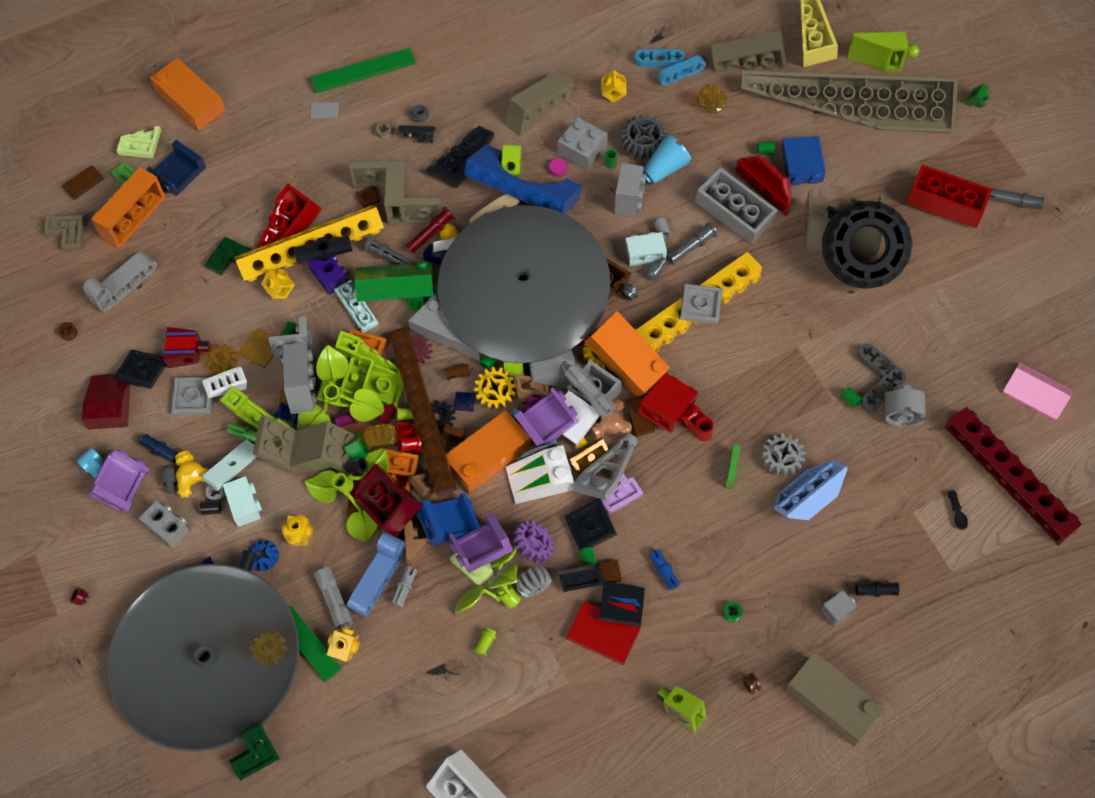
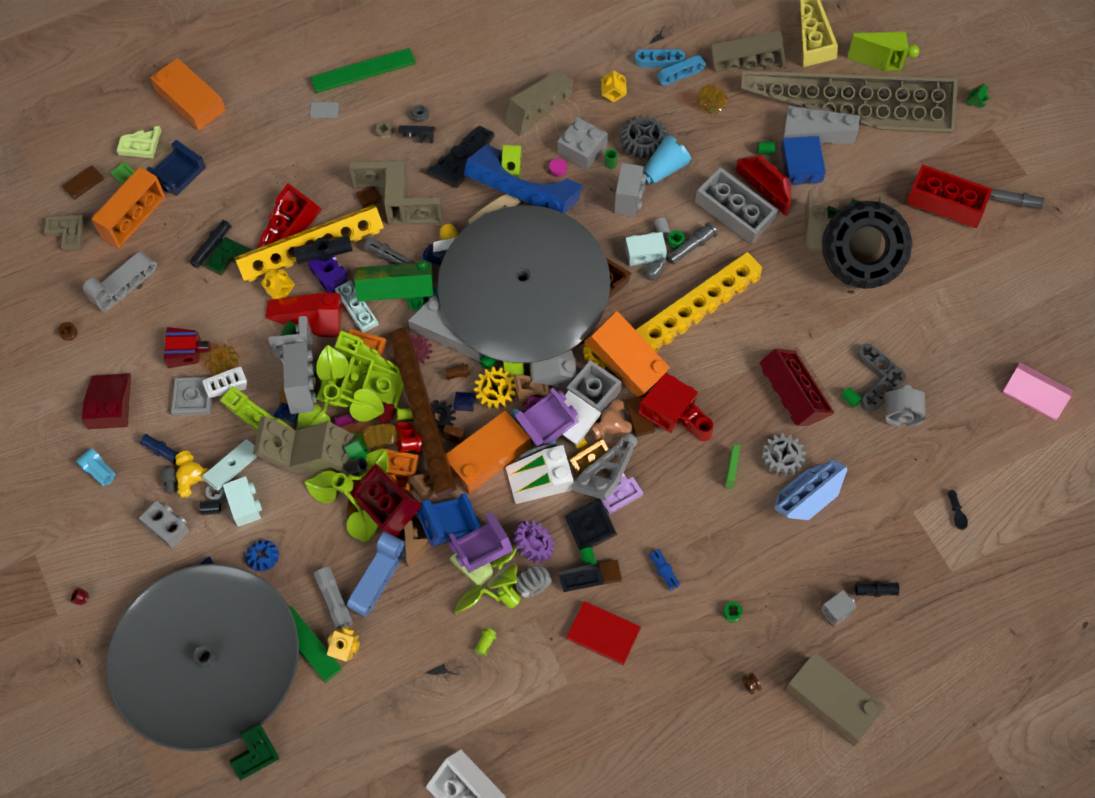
medium lavender panel [86,449,149,513] -> none
black tile [114,349,166,389] -> none
bright green axle [227,423,257,443] -> none
black hinge [237,550,257,572] -> none
clear yellow piece [238,328,274,369] -> none
clear yellow gear [250,629,287,667] -> none
yellow brick [282,515,313,546] -> none
light grey axle [392,566,418,607] -> none
dark red pin [405,206,456,254] -> none
light grey axle [564,364,616,418] -> none
black tile [599,581,645,627] -> none
dark grey plate [621,283,638,301] -> none
lime torso [657,686,707,733] -> none
light grey tile [680,284,723,325] -> none
dark red brick [945,406,1082,545] -> none
none -> black pin [188,219,232,269]
none -> red wedge [266,293,343,338]
none -> green bush [668,230,685,249]
none -> dark red slope [759,349,834,426]
none -> light grey wedge [782,106,860,145]

